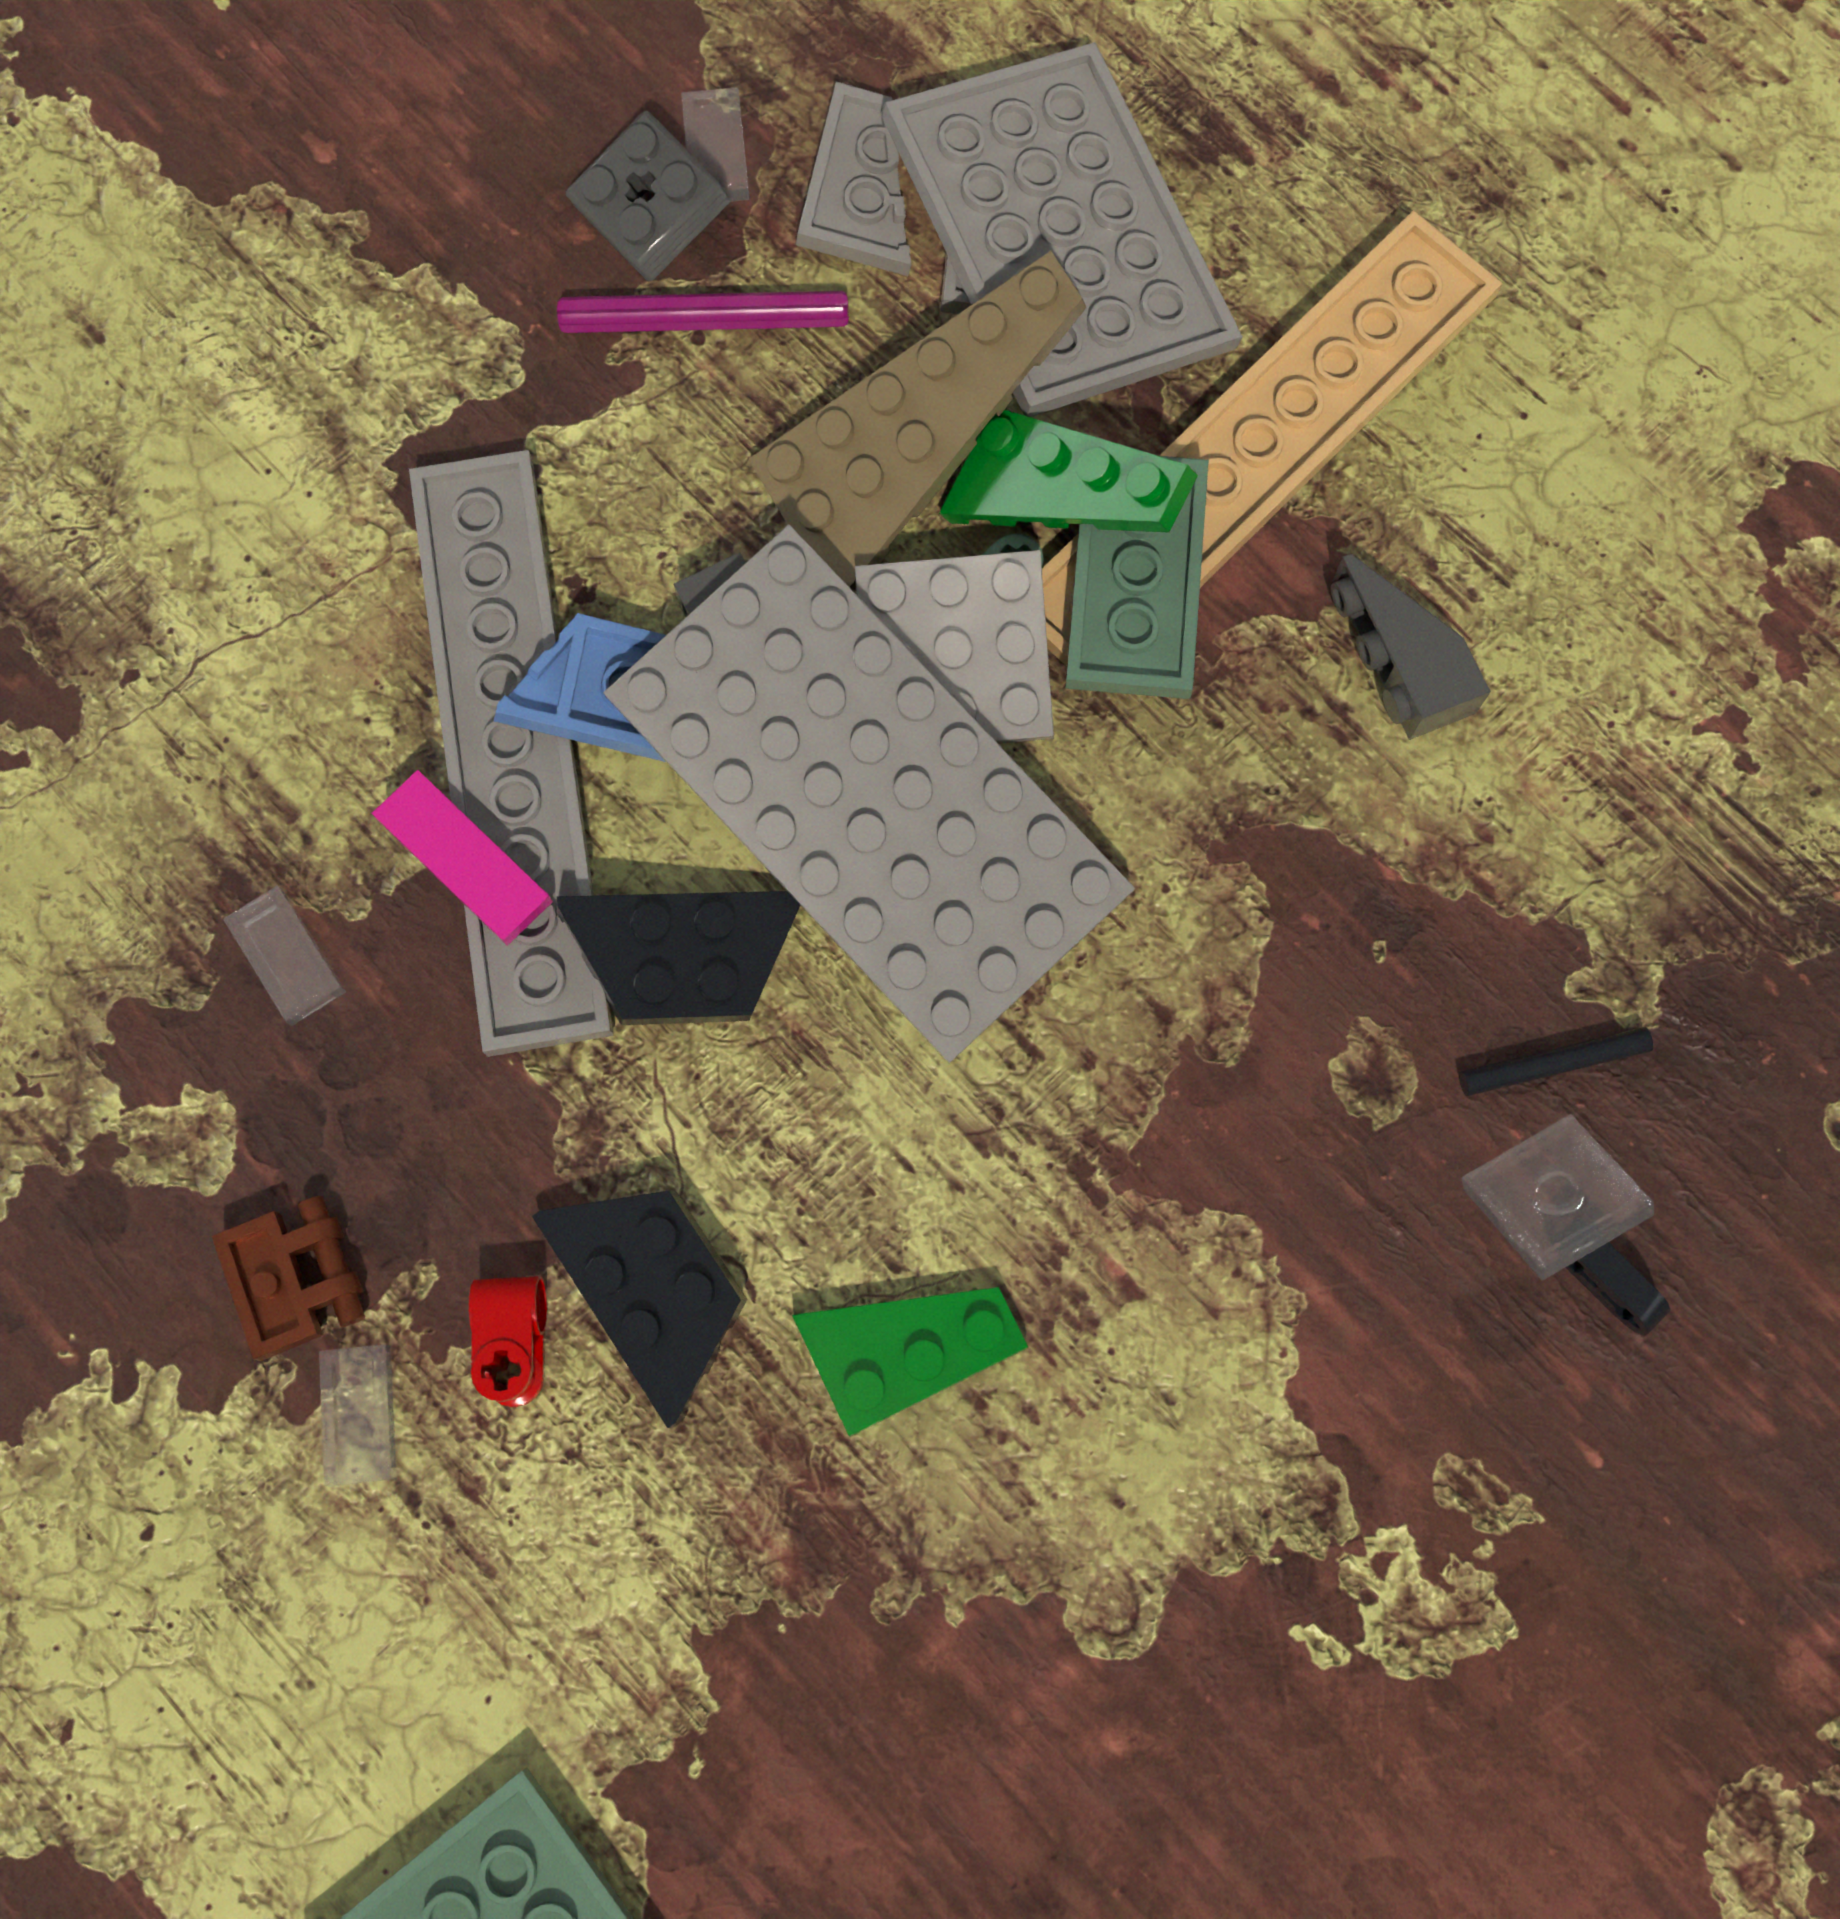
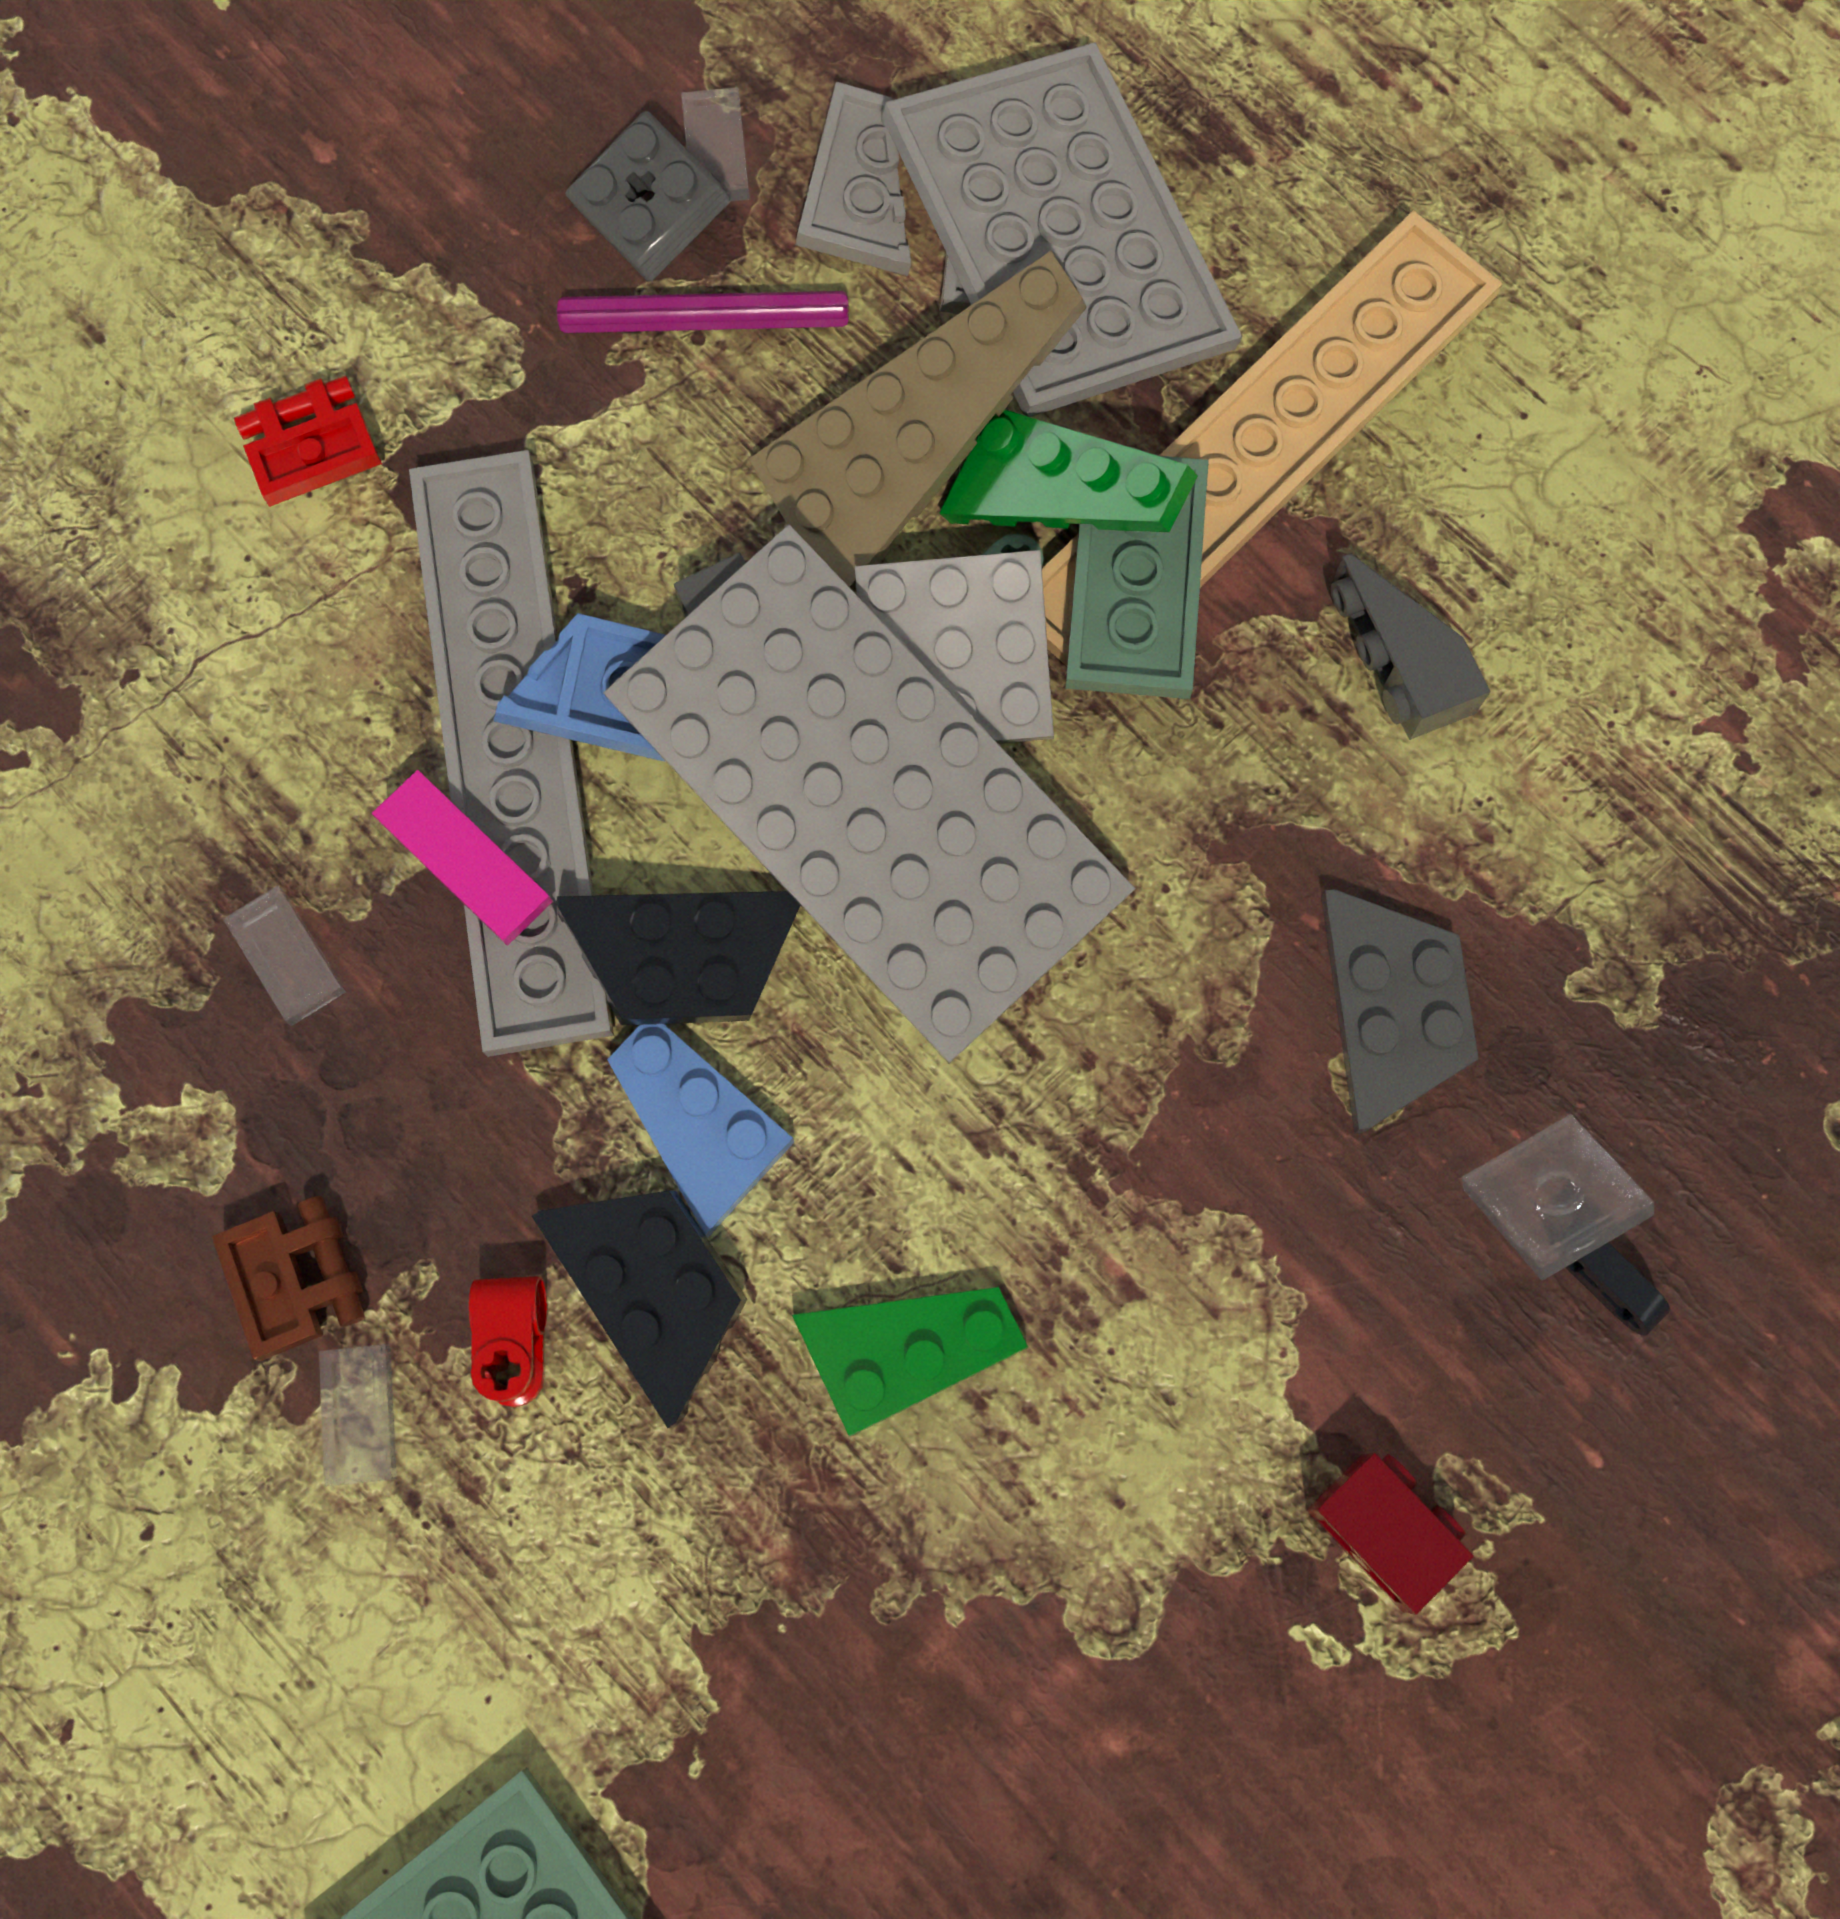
black bar [1459,1027,1653,1096] -> none
none -> red plate [234,375,382,507]
none -> medium blue wing [607,1024,794,1238]
none -> dark red brick [1306,1453,1474,1615]
none -> dark grey wing [1321,889,1479,1134]

